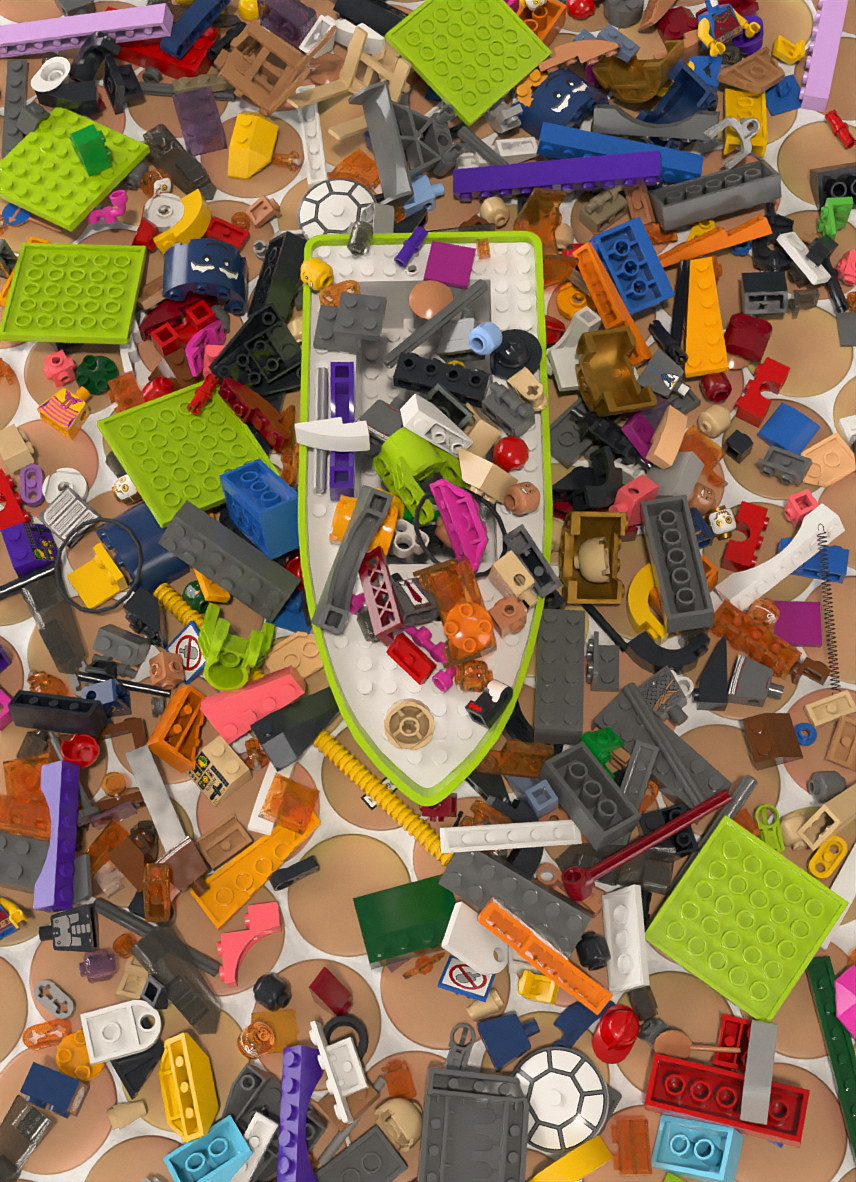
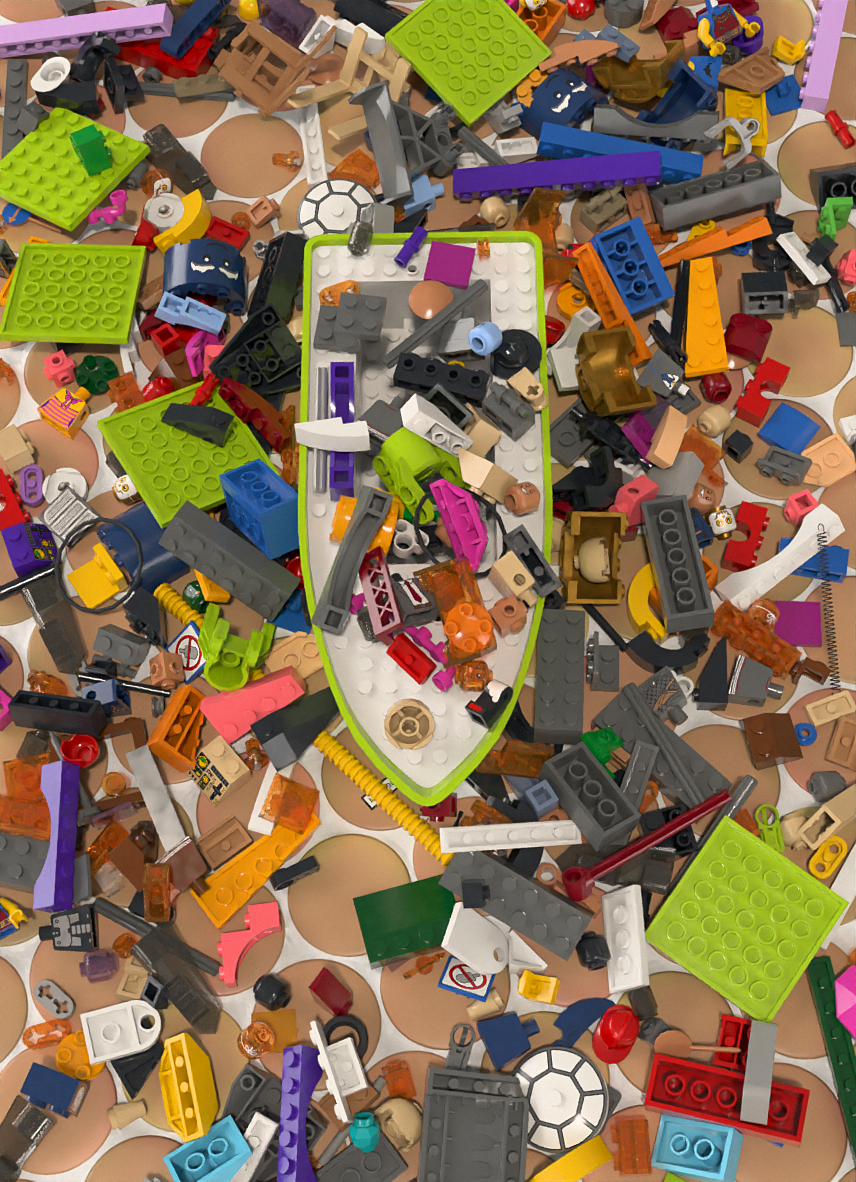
clear purple brick [172,86,227,158] -> none
yellow wedge [228,111,279,181] -> none
yellow head [300,257,334,291] -> none
orange slope [477,897,613,1015] -> none
red hair [492,436,529,473] -> none
none -> light blue slope [154,291,227,335]
none -> black slope [161,403,234,447]
none -> teal rock [349,1112,381,1153]
none -> black plate [462,879,490,909]

